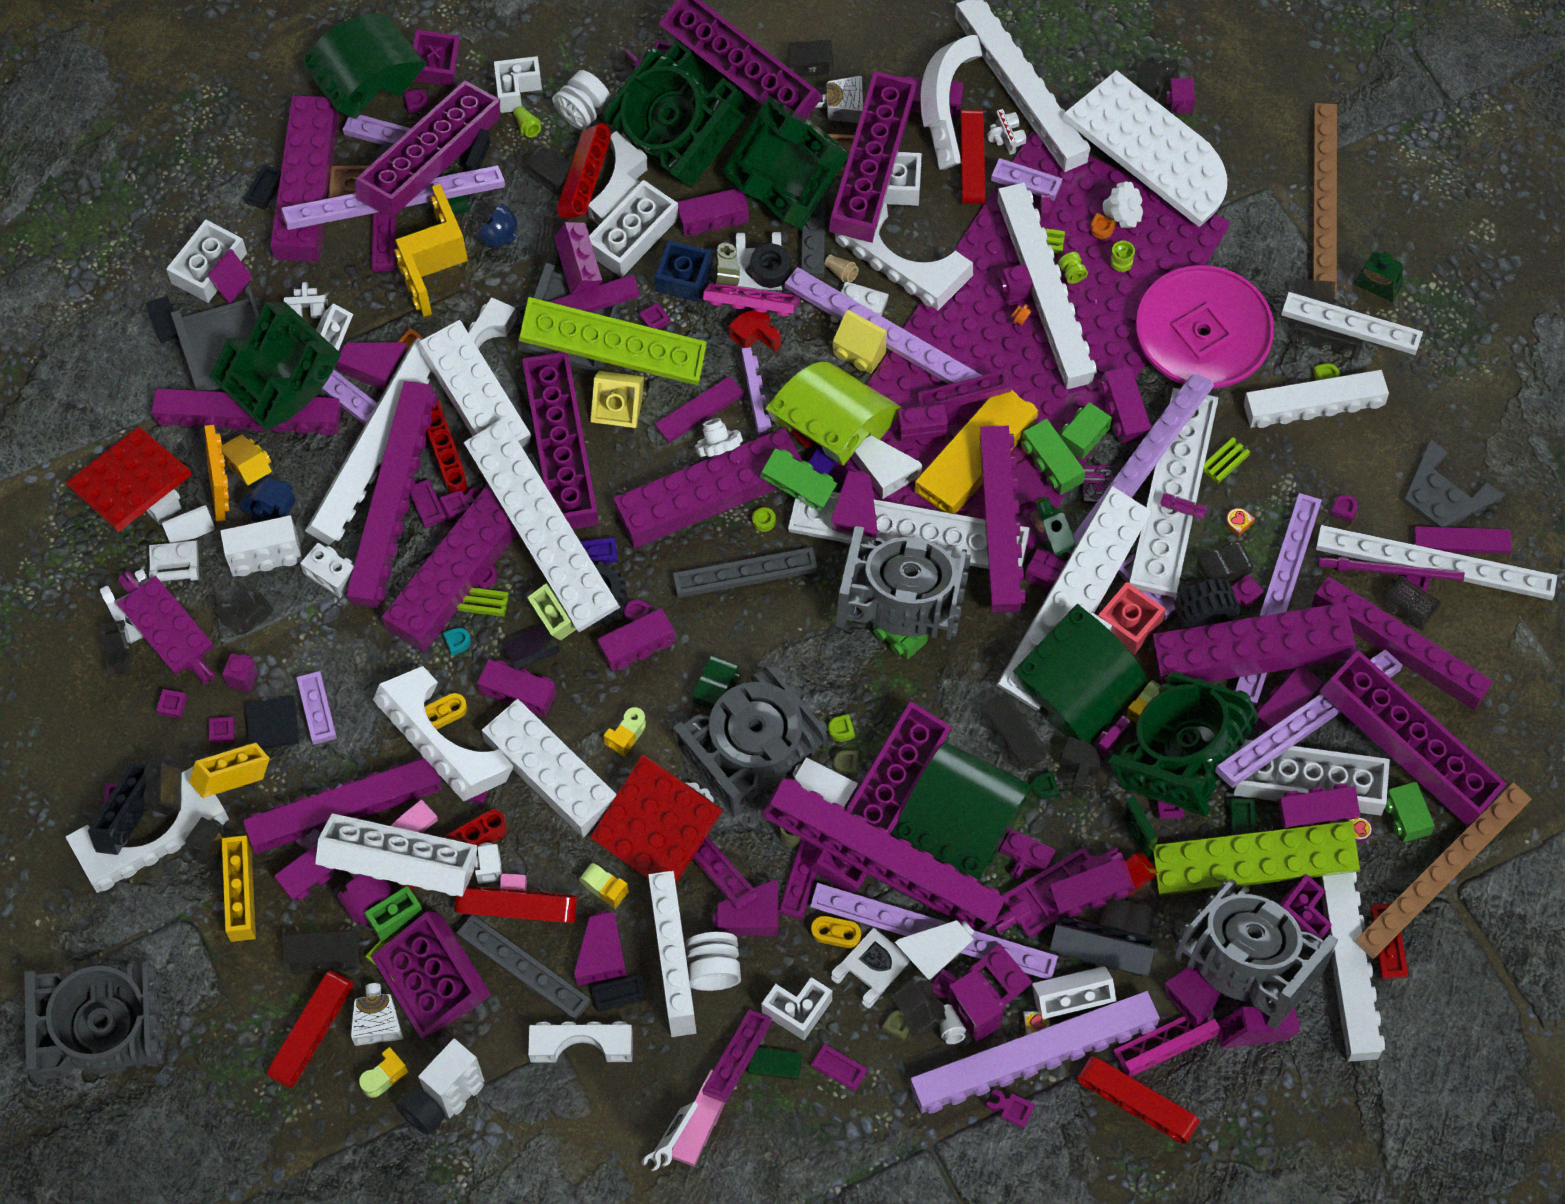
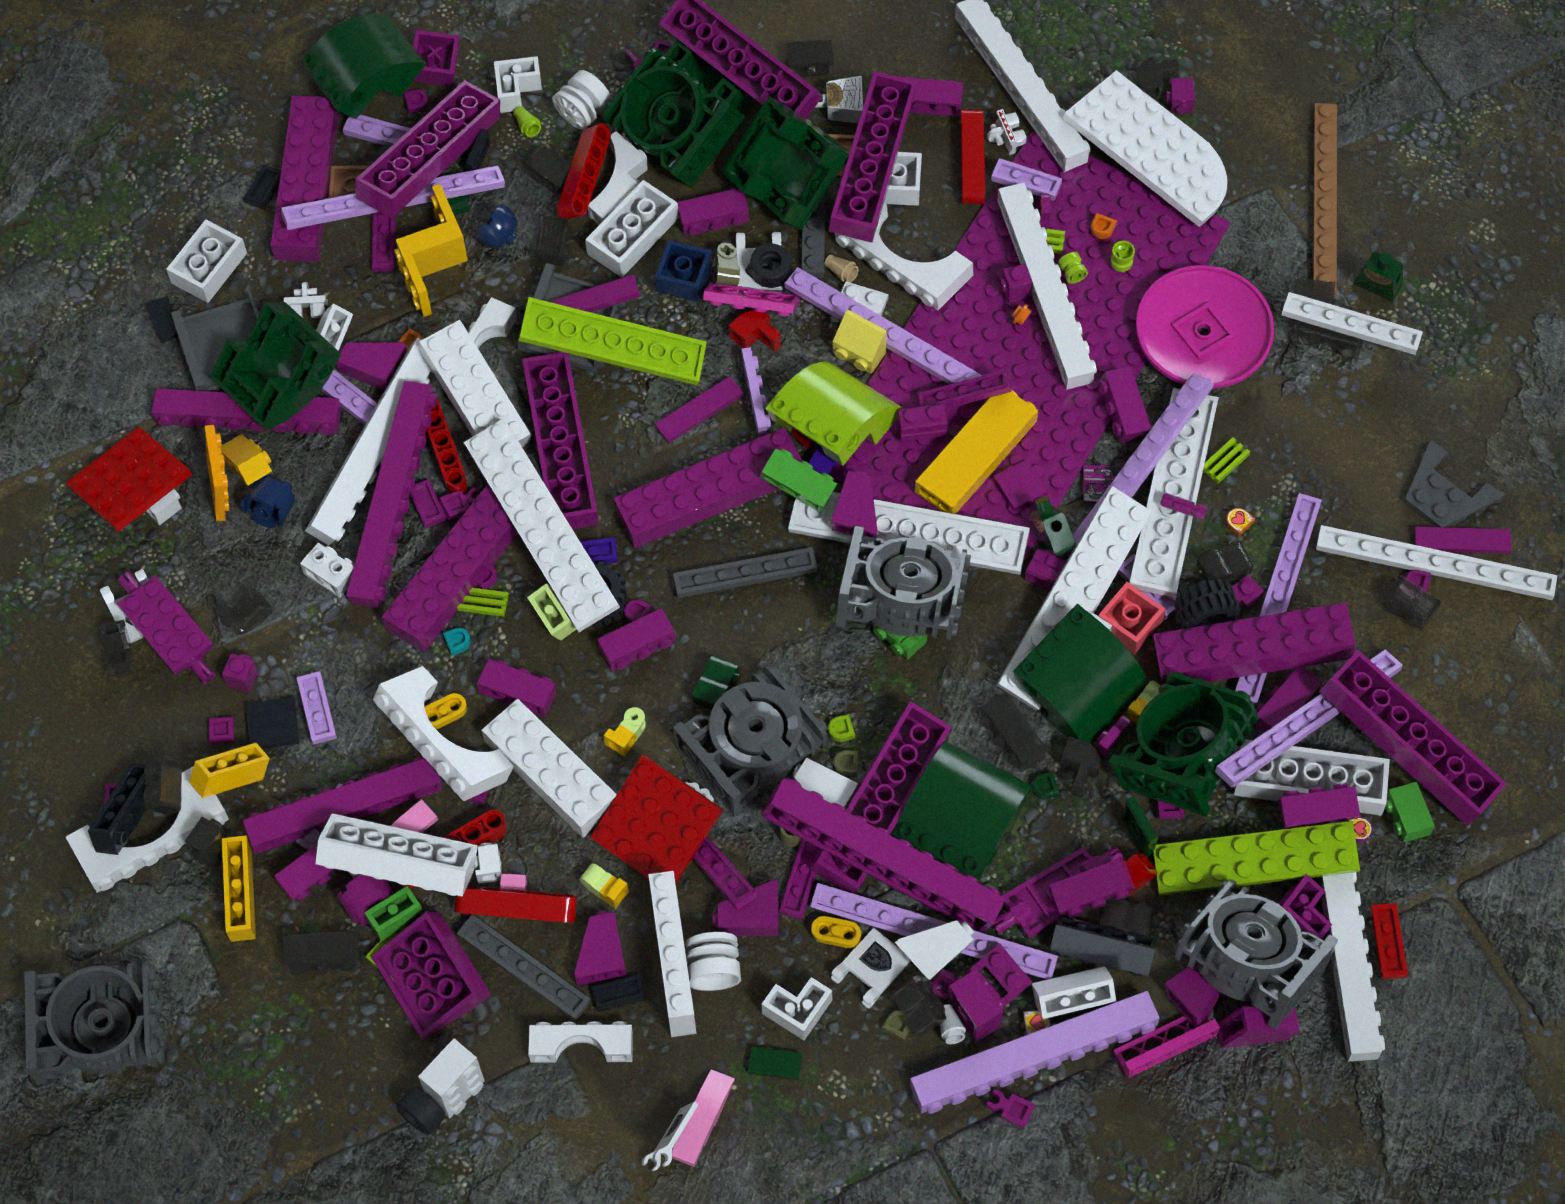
white plate [149,541,199,581] -> none
magenta plate [156,689,188,719] -> none
white slope [162,505,215,543] -> none
magenta piece [207,249,252,304] -> none
white brick [220,515,303,576] -> none
red beam [267,970,354,1089] -> none
white torso [351,983,403,1046] -> none
leg [359,1047,408,1098] -> none
black tile [501,623,560,670] -> none
magenta brick [554,222,602,294] -> none
light yellow slope [591,371,644,428] -> none
magenta plate [639,302,671,330] -> none
white plant [695,418,743,457] -> none
magenta tile [702,1009,772,1103] -> none
lime tile [752,507,776,532] -> none
magenta tile [811,1044,868,1093] -> none
white slope [851,436,922,499] -> none
white arch [921,35,983,170] -> none
magenta brick [980,425,1025,613] -> none
magenta plate [1000,829,1056,879] -> none
bright green brick [1021,419,1085,495] -> none
bright green brick [1060,402,1112,461] -> none
red beam [1077,1056,1200,1144] -> none
white plant [1103,182,1143,228] -> none
dark green tile [1229,799,1256,836] -> none
white brick [1244,370,1389,428] -> none
magenta brick [1312,576,1493,711] -> none
lime tile [1313,363,1340,381] -> none
magenta bar [1319,557,1465,581] -> none
magenta tile [1330,495,1358,522] -> none
medium nougat plate [1355,782,1532,959] -> none

